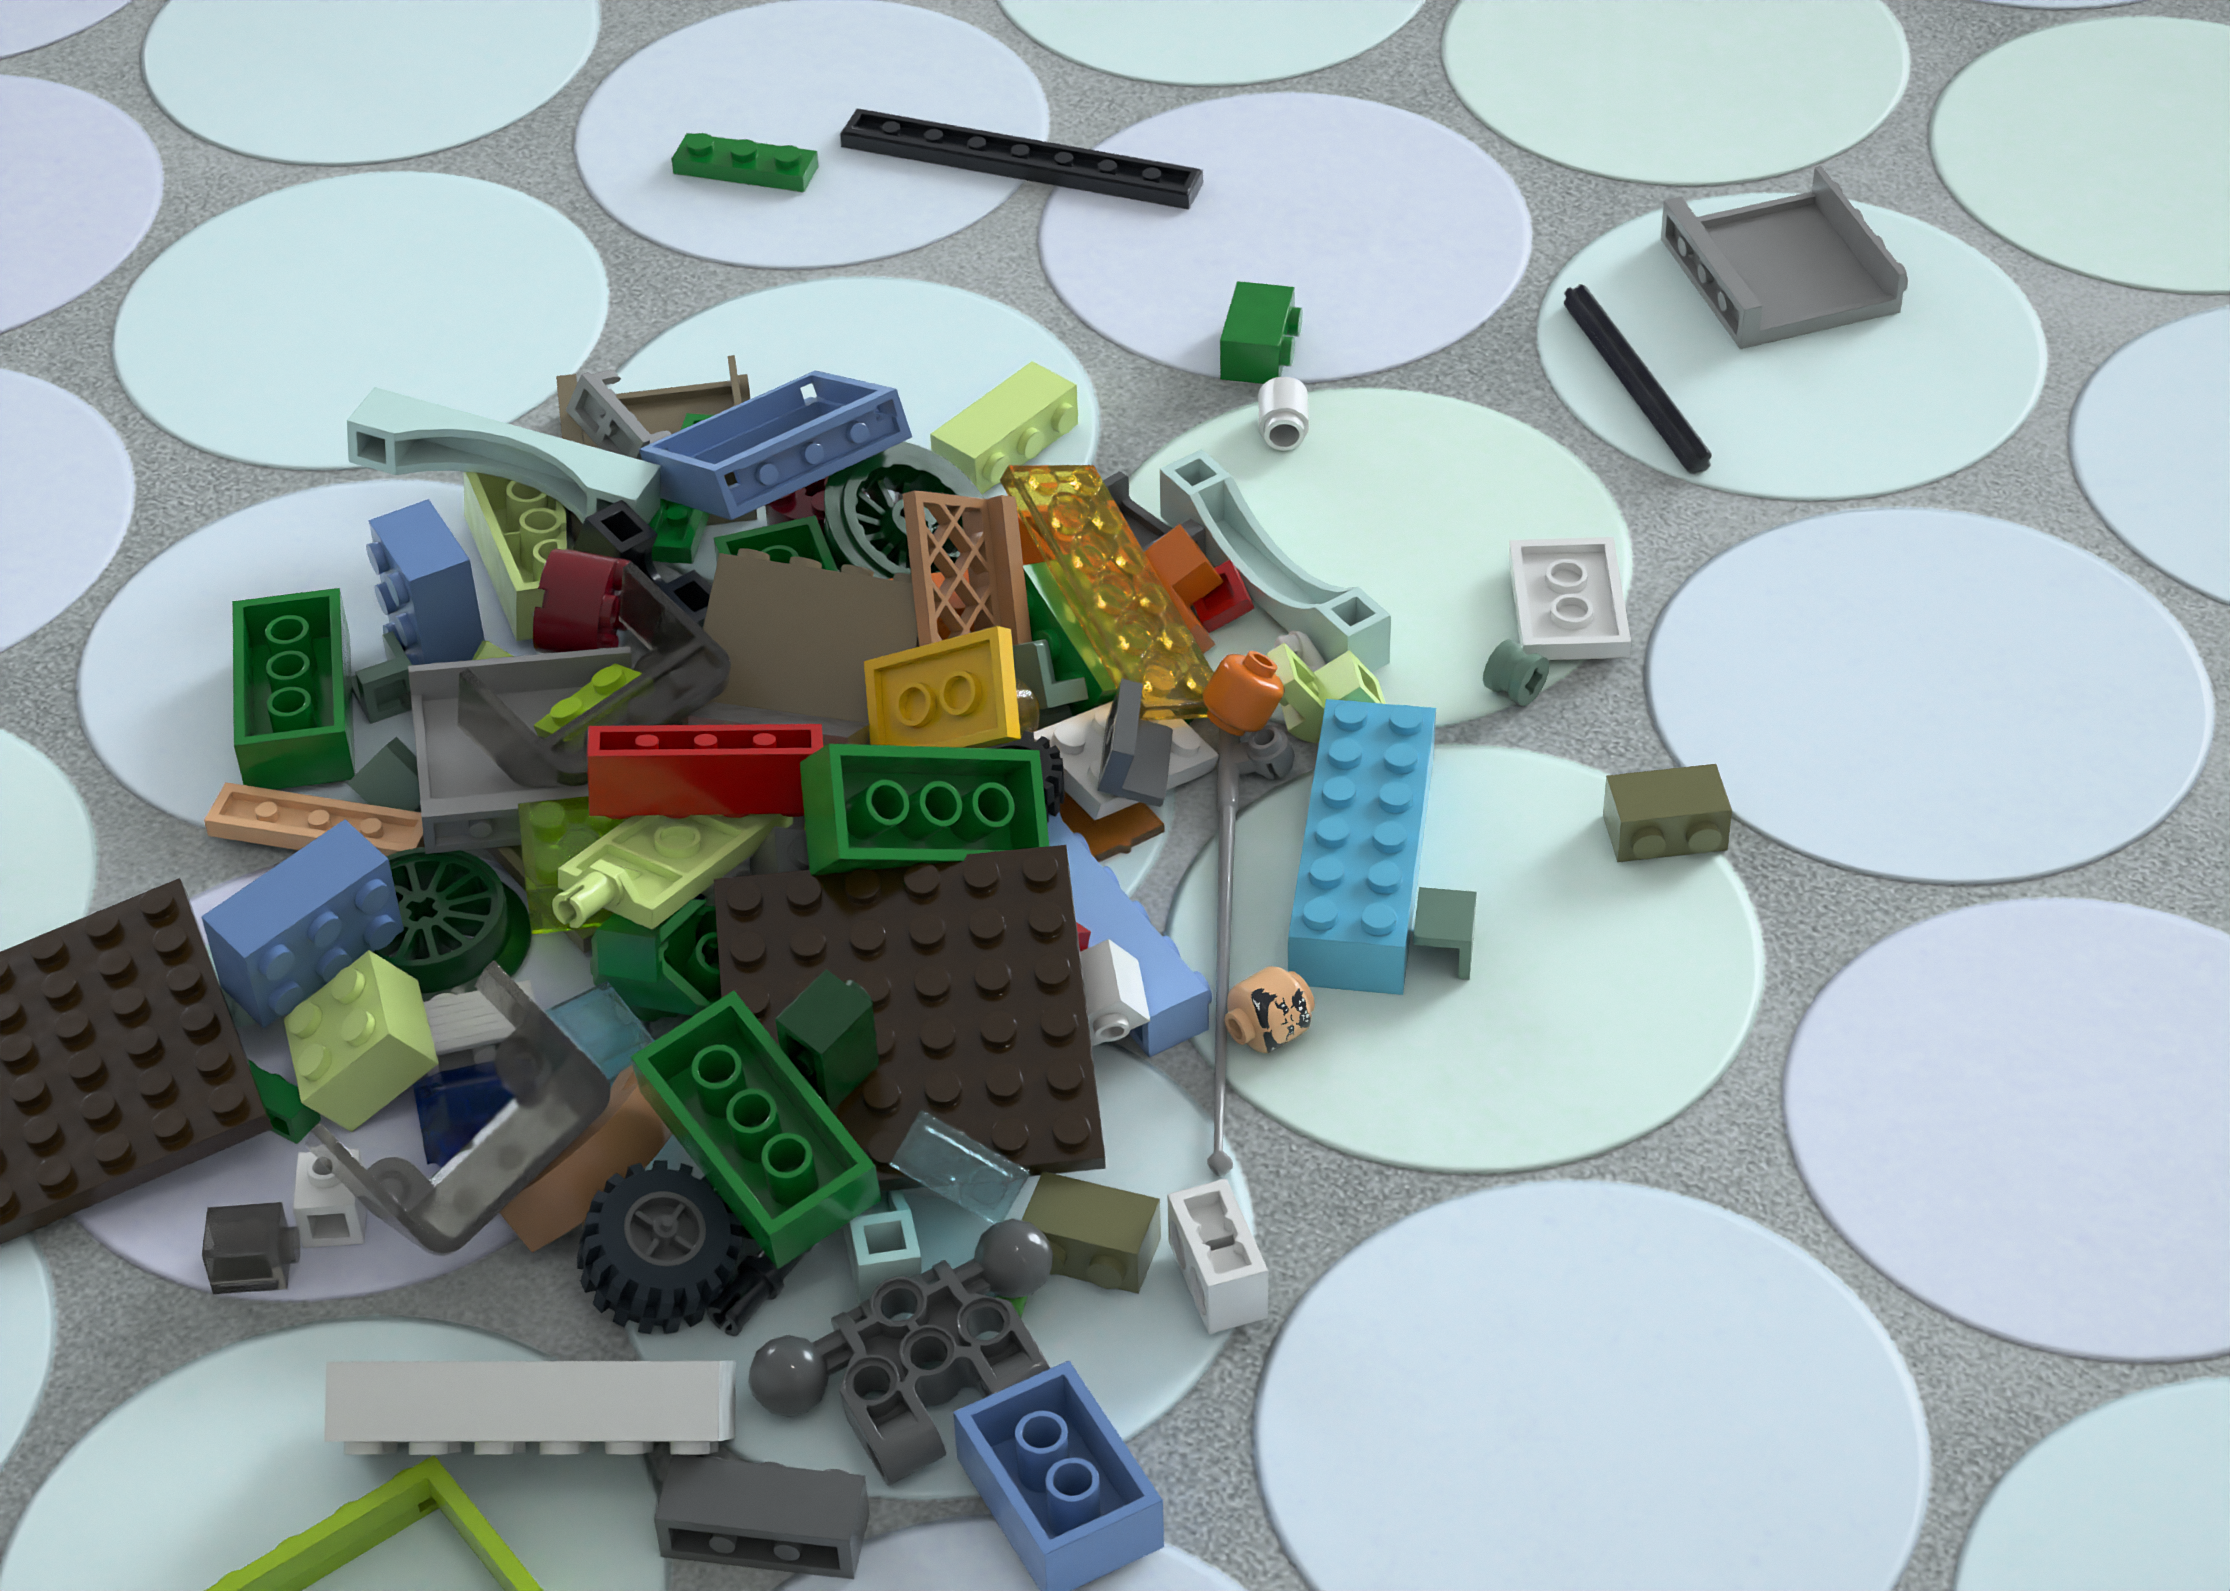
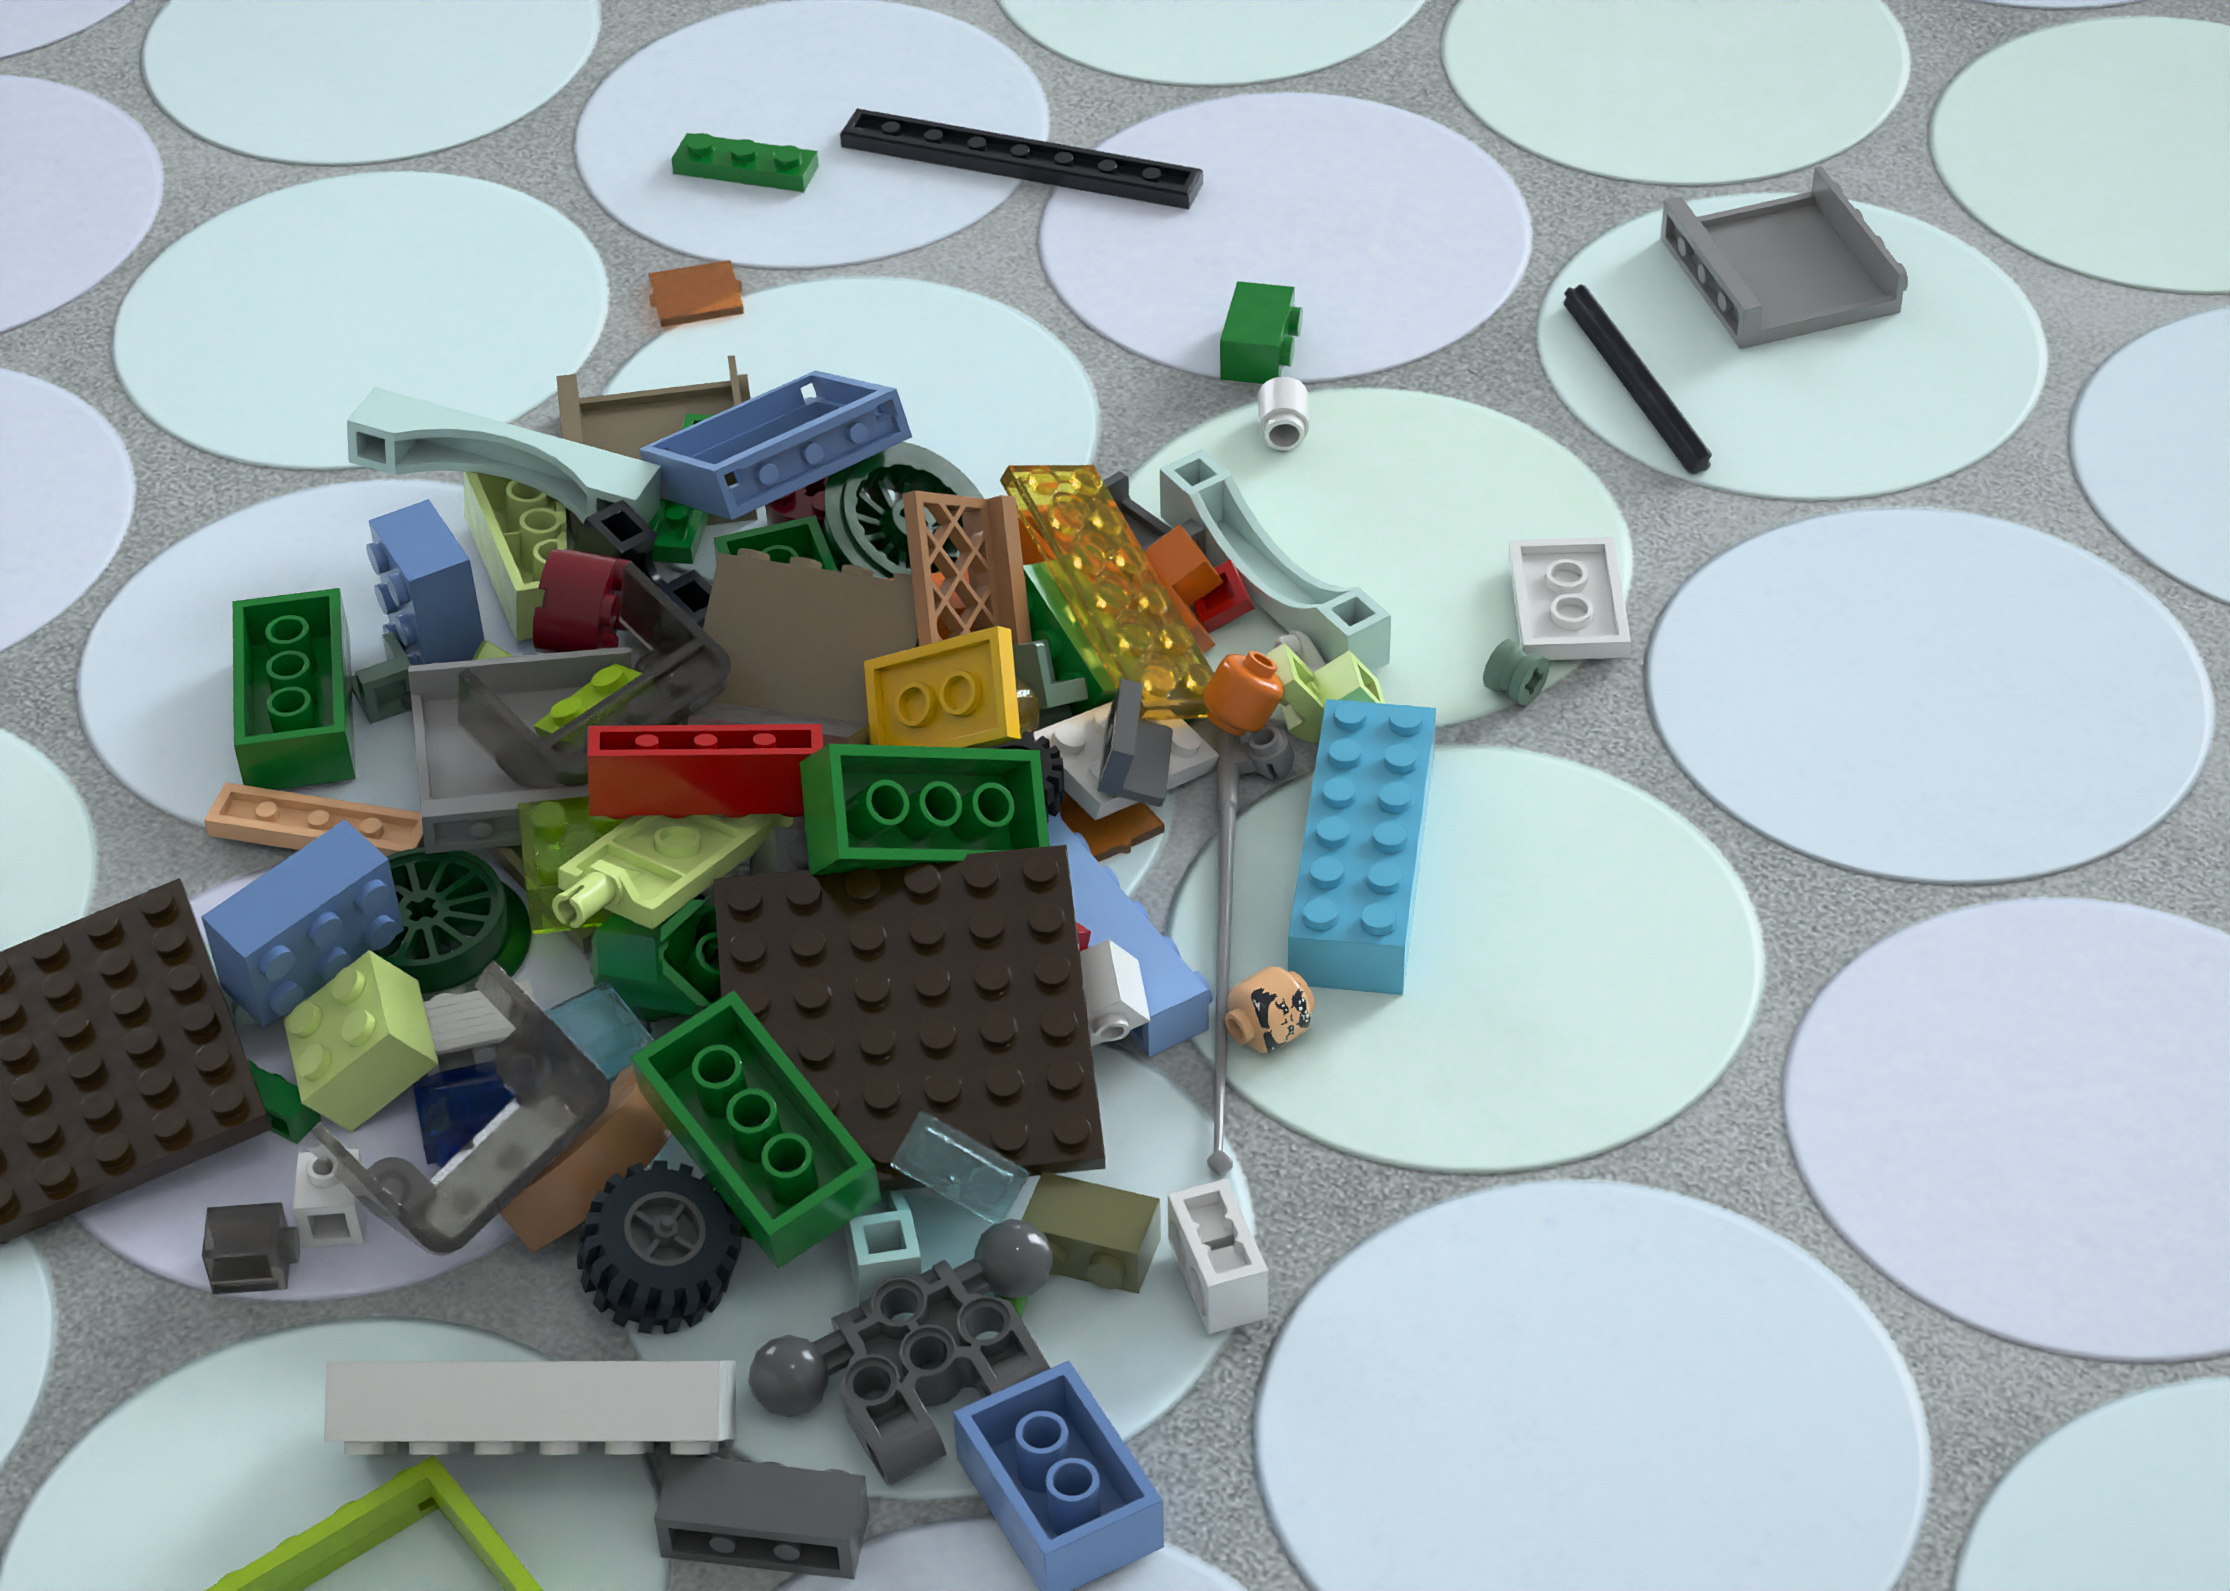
sand green panel [347,736,420,811] -> none
light grey hinge [566,370,671,461] -> none
black pin [706,1246,813,1336] -> none
dark green brick [775,969,879,1111] -> none
yellowish green brick [930,361,1078,494] -> none
sand green panel [1413,887,1477,979] -> none
olive brick [1603,764,1732,862] -> none
none -> clear orange piece [648,260,744,327]

